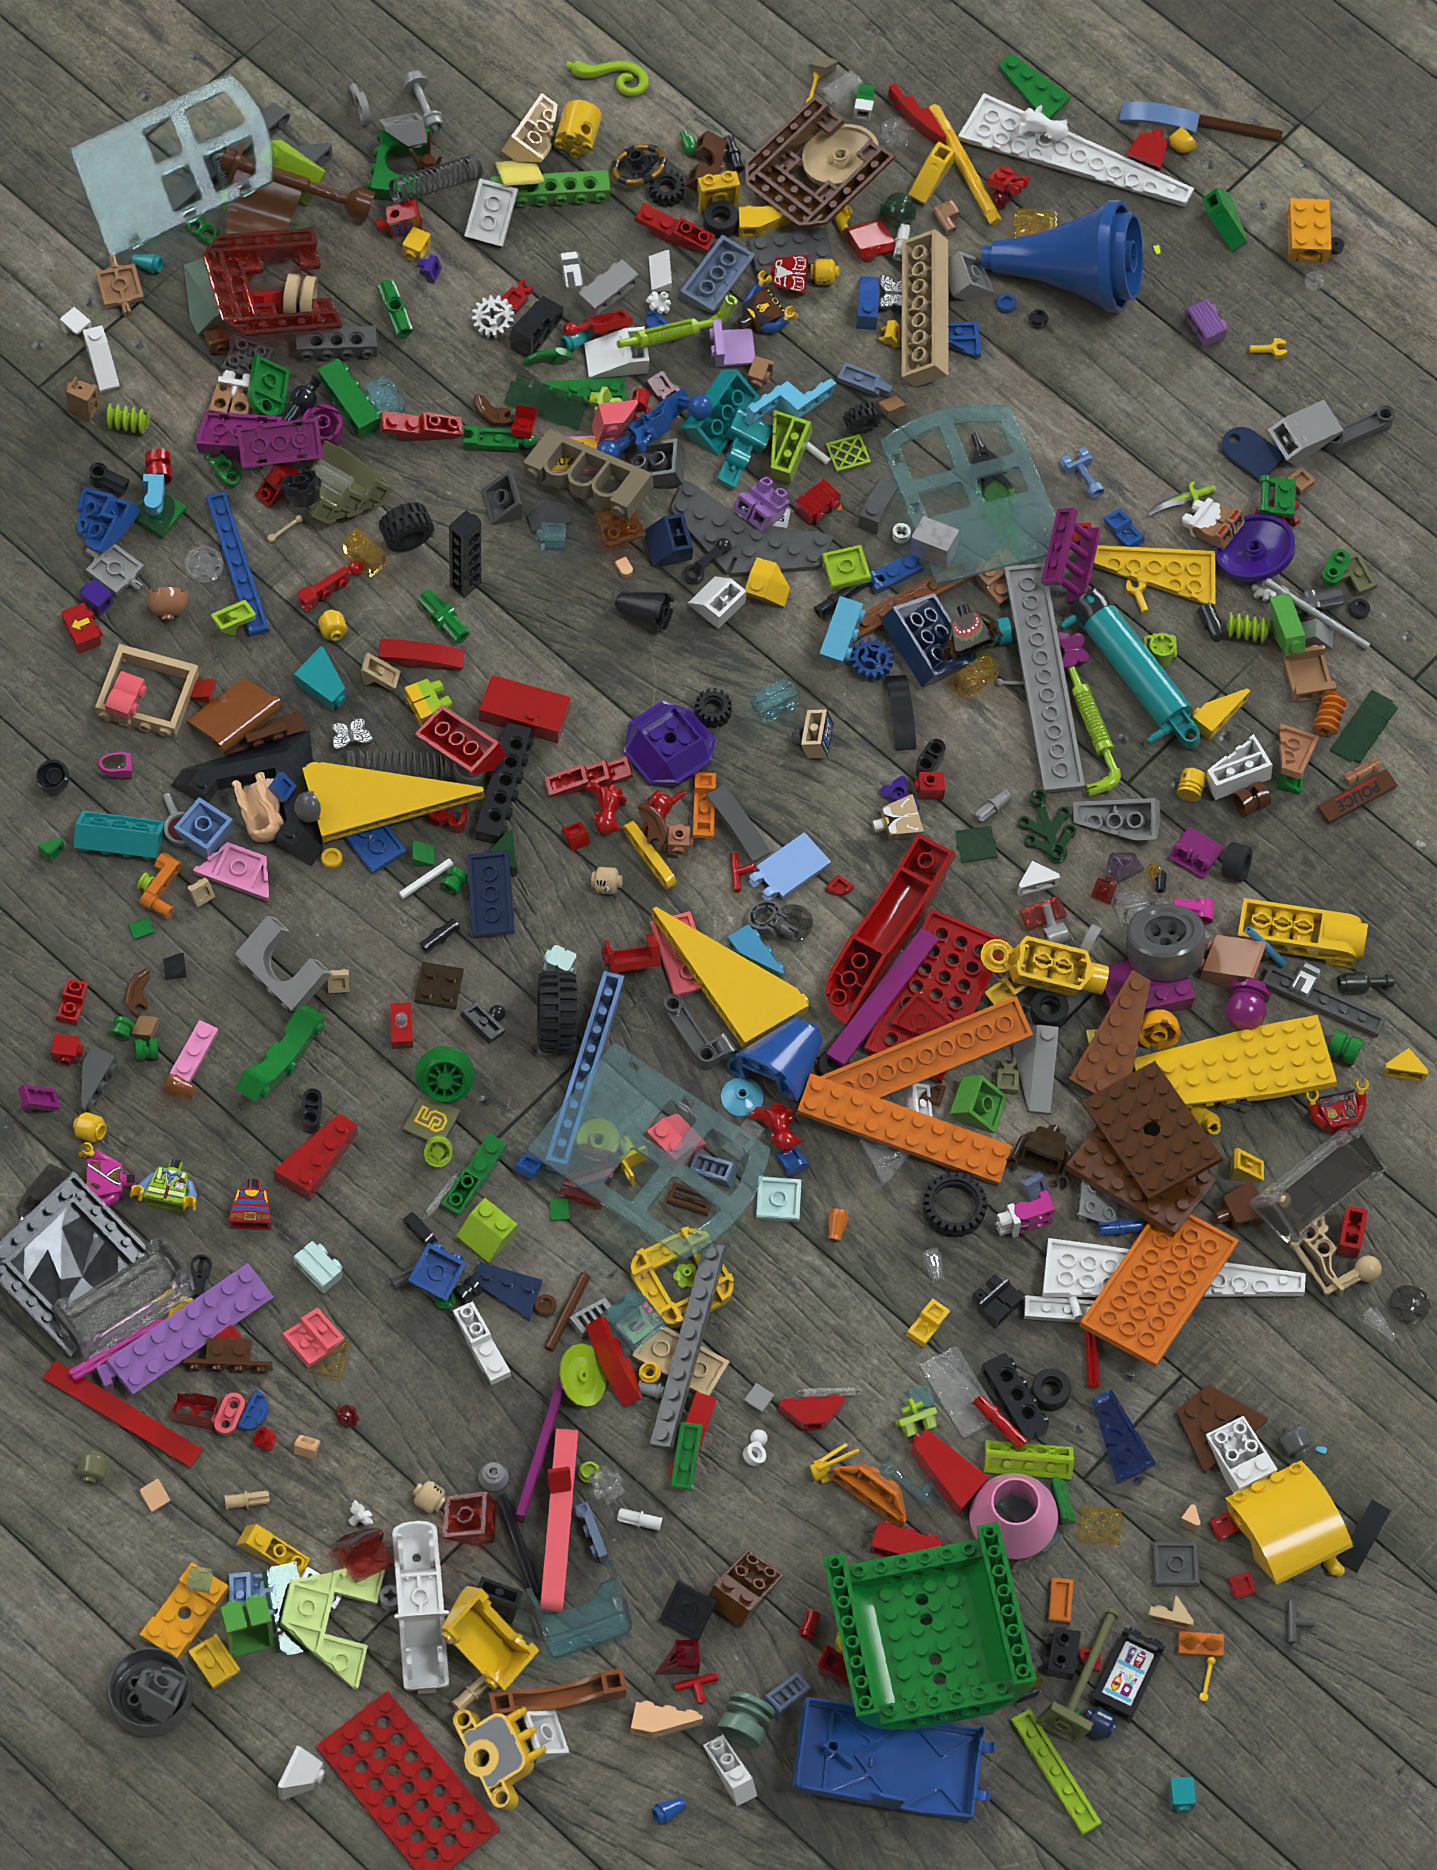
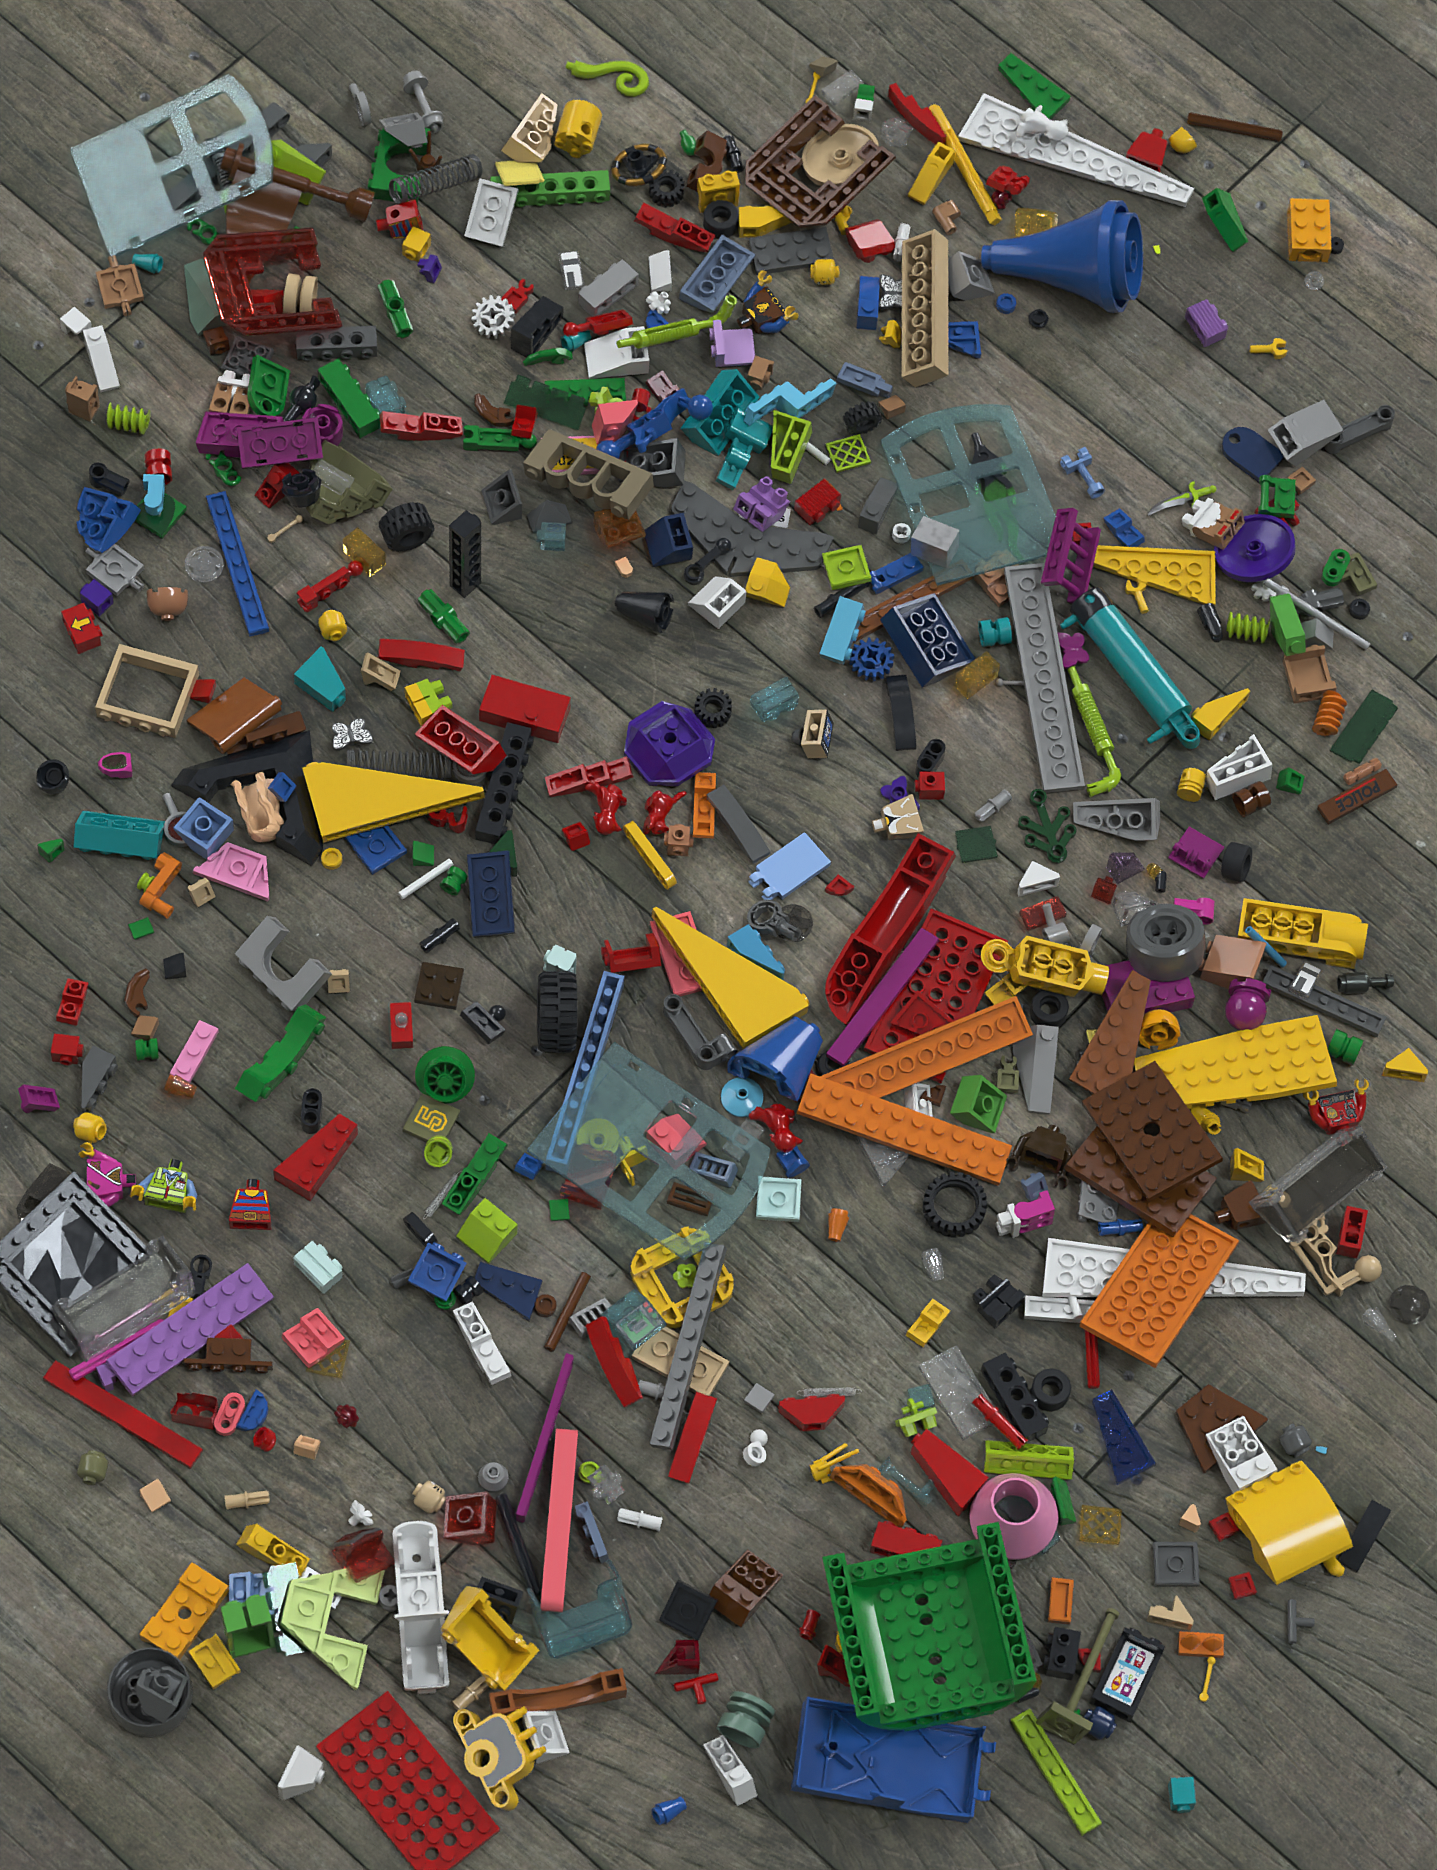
coral brick [105,671,147,720] -> none
green wheel [109,1016,135,1041] -> none
clear light blue tile [187,1566,213,1593] -> none
lime slope [210,600,256,636] -> none
dark grey hair [294,791,321,823] -> none
red slope [547,1466,572,1494] -> none
lime piece [559,1343,607,1407] -> none
tan head [591,867,623,895] -> none
light nougat slope [630,1701,703,1739] -> none
reddish brown piece [638,803,668,852] -> none
yellow plate [639,1362,661,1384] -> none
green tile [670,1422,703,1491] -> none
red piece [730,852,756,893] -> none
red torso [763,255,809,294] -> none
sand blue slope [763,1672,812,1719] -> none
clear green plant [880,192,917,229] -> none
dark brown torso [941,604,1003,661] -> none
medium blue slope [1119,101,1200,134] -> none
lime piece [1143,633,1177,668] -> none
nougat wing [1279,724,1320,780] -> none

